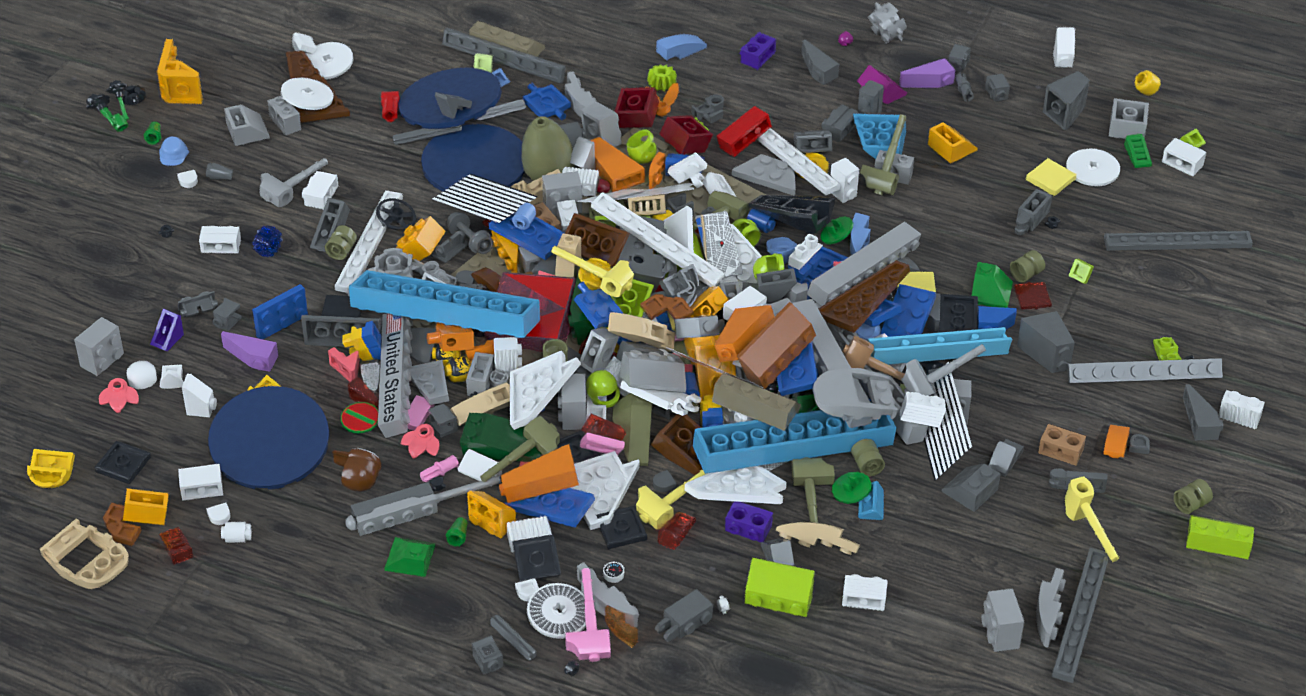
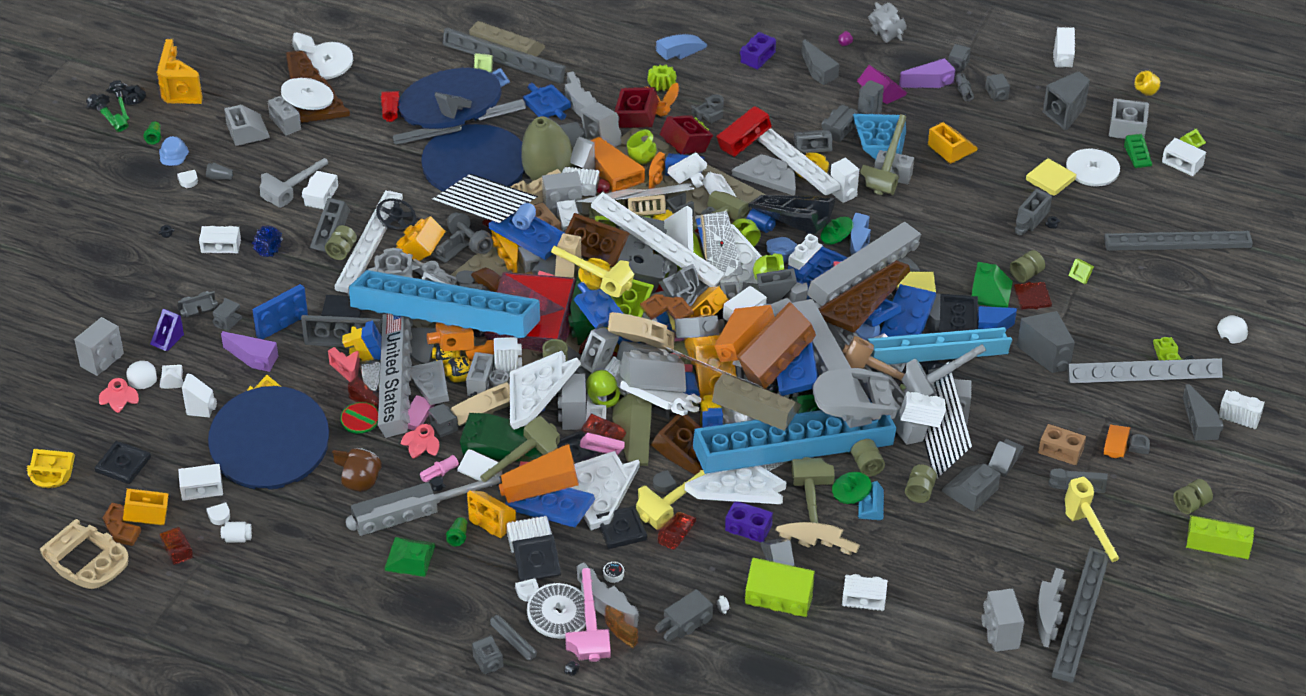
none -> olive wheel [905,464,937,503]
none -> white hair [1217,315,1248,344]

